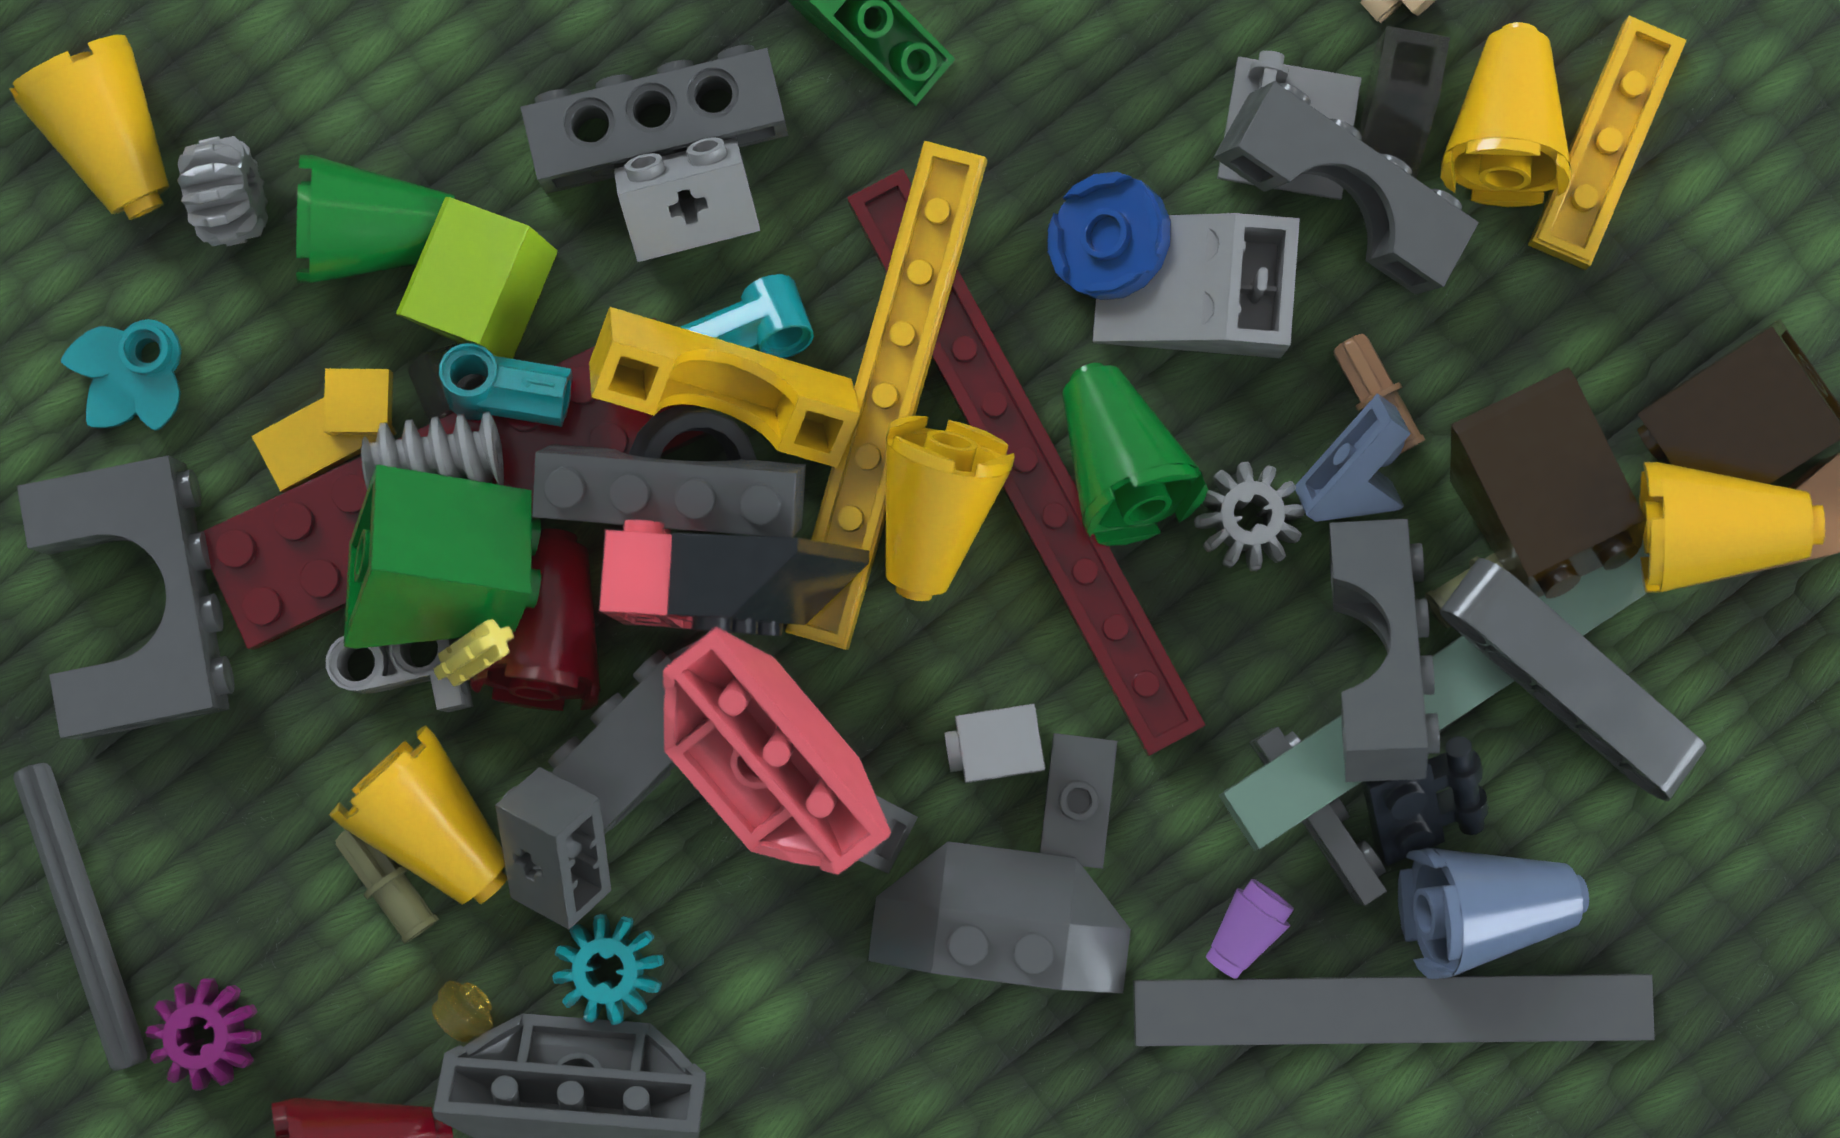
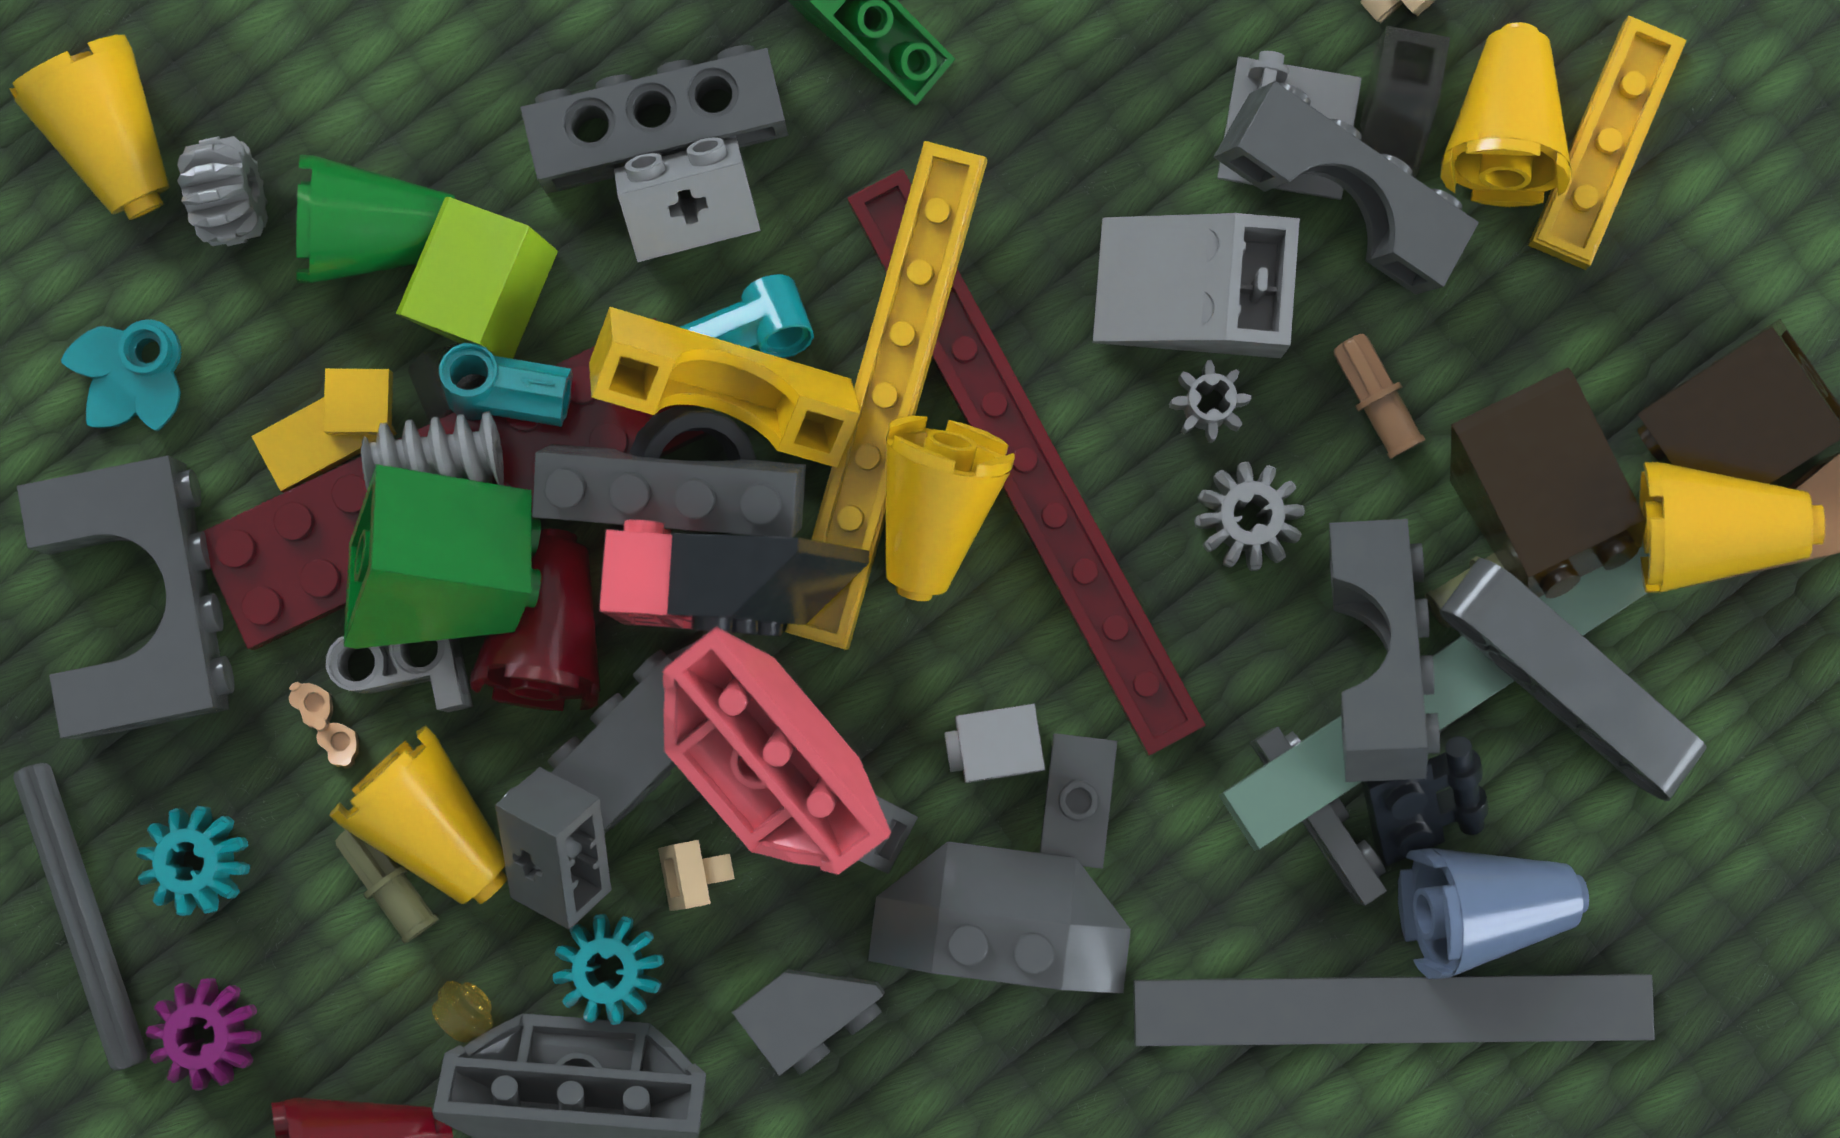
light yellow axle [433,619,514,686] -> none
blue tile [1048,172,1171,300] -> none
green cone [1062,363,1208,546] -> none
medium lavender cone [1205,879,1294,979] -> none
sand blue slope [1295,393,1411,522] -> none
none -> teal gear [136,806,251,916]
none -> light nougat piece [289,682,359,769]
none -> tan tile [658,840,735,911]
none -> dark grey slope [732,969,885,1076]
none -> light grey gear [1169,360,1251,443]

